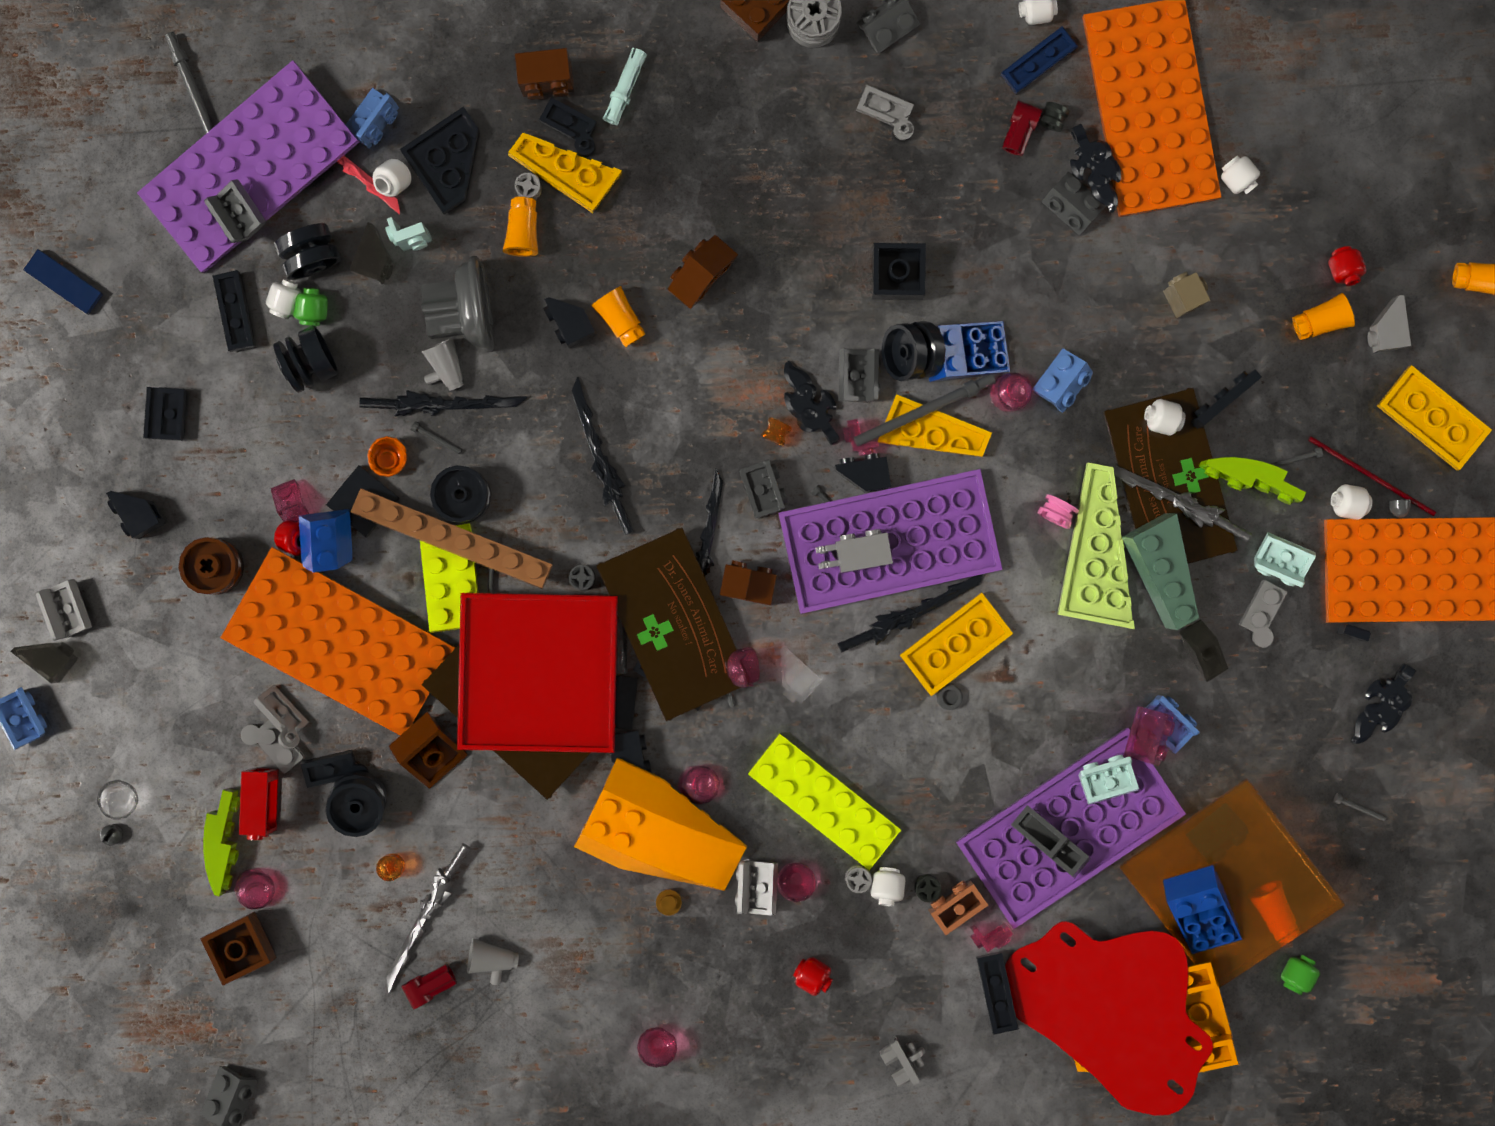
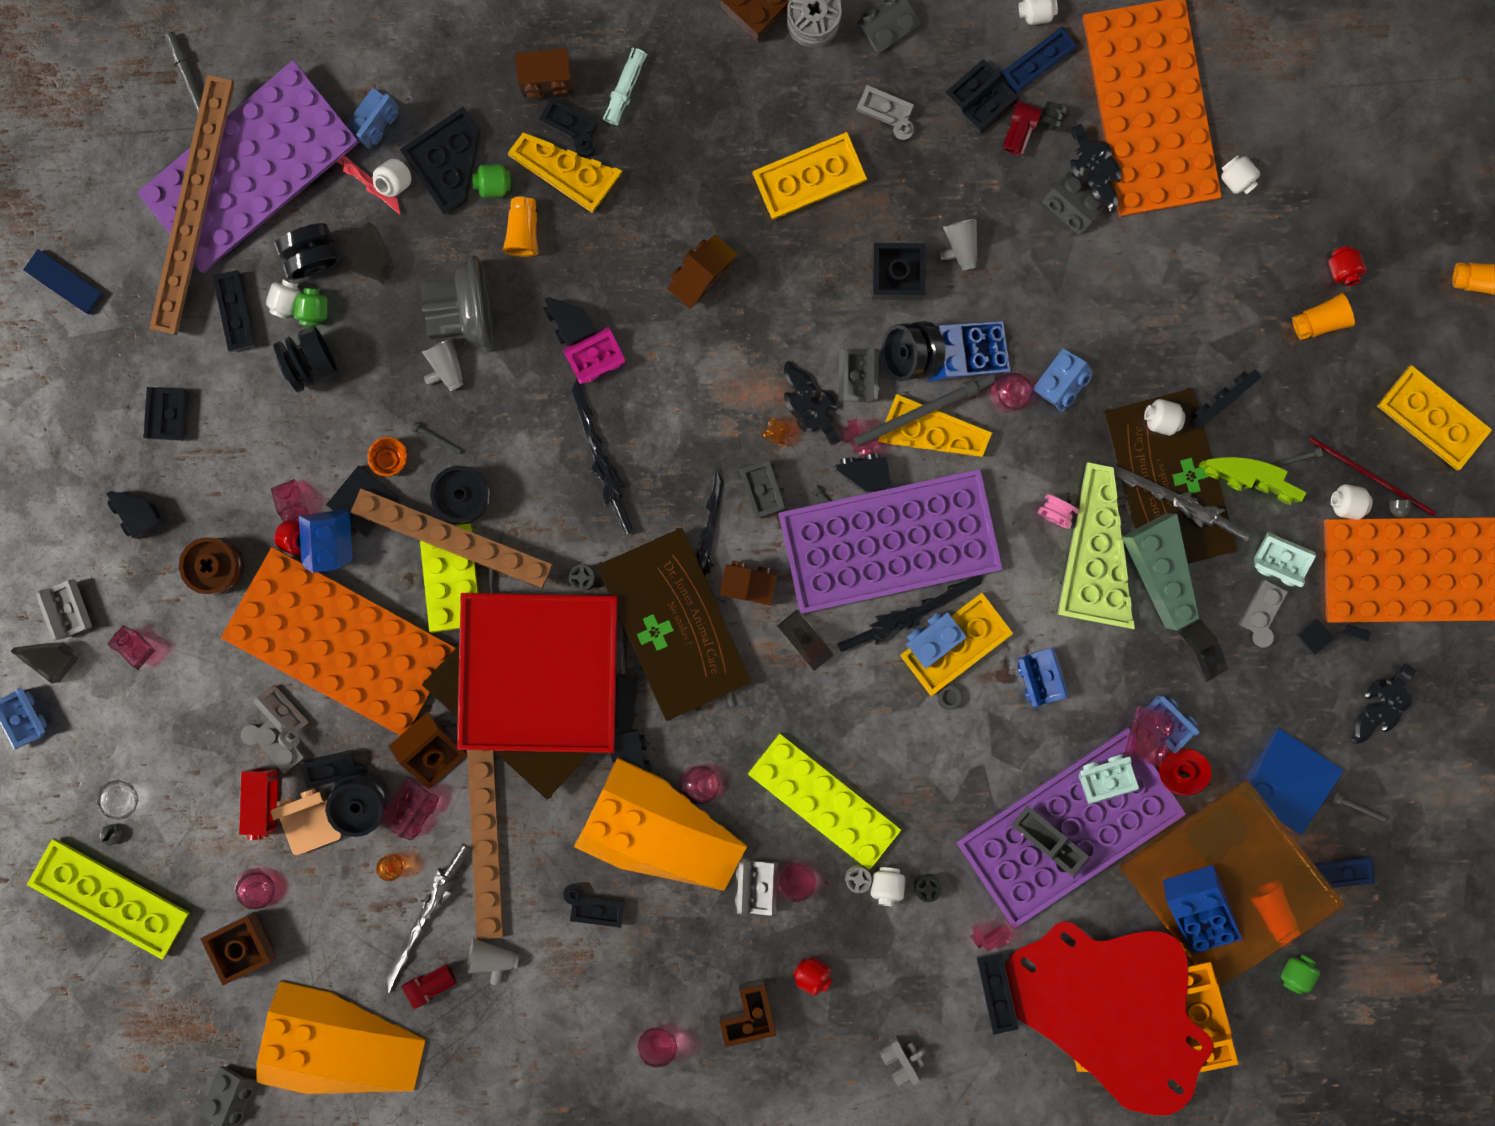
lime slope [203,788,240,896] -> none
dark grey bracket [204,179,267,243] -> none
black sword [359,390,527,417] -> none
light aqua bracket [385,217,432,251] -> none
light grey wheel [515,172,542,200] -> none
light orange plant [591,286,646,347] -> none
pearl gold plate [656,889,682,916] -> none
clear pink hair [727,647,760,688] -> none
clear slope [780,645,822,703] -> none
light grey hinge [815,529,893,573] -> none
nougat brick [928,880,988,935] -> none
dark tan brick [1163,272,1210,319] -> none
light grey slope [1367,295,1411,353] -> none
none -> neon yellow plate [27,838,190,960]
none -> clear pink bracket [107,626,155,670]
none -> medium nougat plate [149,74,235,335]
none -> light orange wedge [257,981,426,1094]
none -> light nougat bracket [270,788,342,855]
none -> clear pink bracket [381,777,440,841]
none -> medium nougat plate [467,750,504,939]
none -> bright green head [473,164,511,198]
none -> dark pink bracket [563,326,626,384]
none -> black hinge [563,884,625,928]
none -> reddish brown brick [719,979,776,1047]
none -> yellow plate [752,132,867,220]
none -> clear smoke slope [777,610,834,671]
none -> medium blue bracket [905,612,967,669]
none -> light grey piece [939,218,977,270]
none -> black slope [945,59,1019,134]
none -> blue bracket [1018,647,1069,708]
none -> red dish [1159,748,1212,796]
none -> blue slope [1236,728,1344,835]
none -> dark blue tile [1292,856,1375,892]
none -> black tile [1296,619,1334,655]

